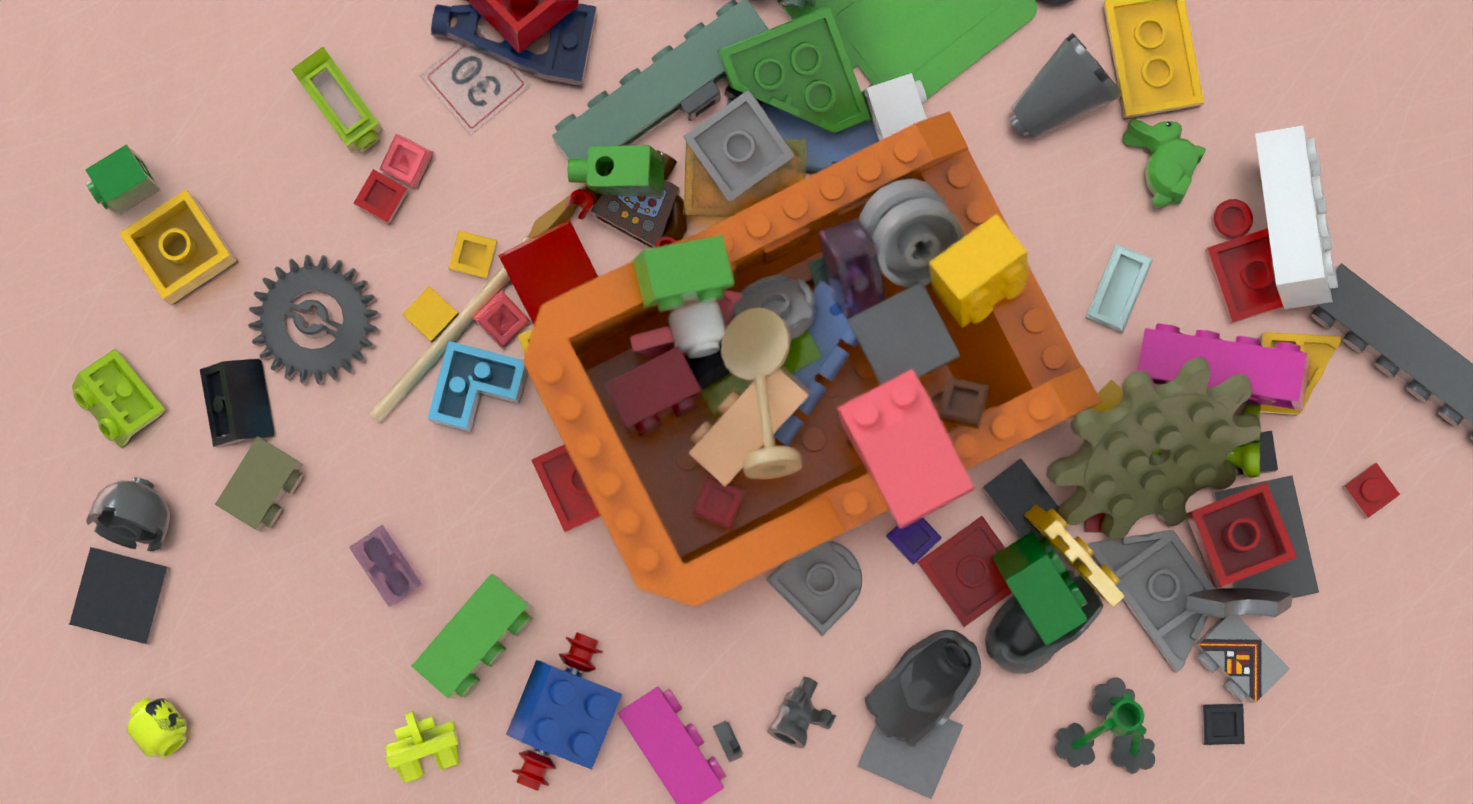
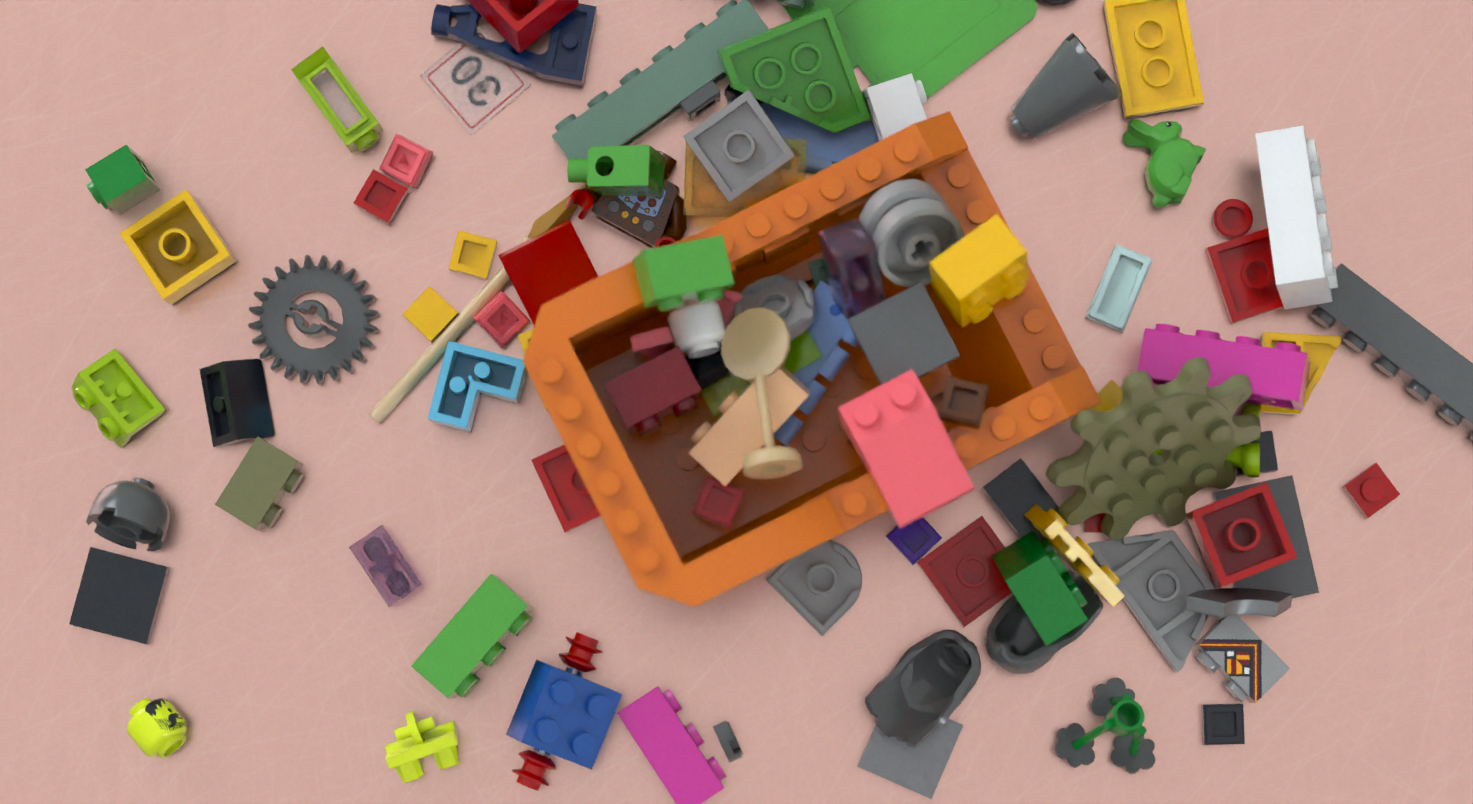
dark grey piece [767,677,836,748] -> none

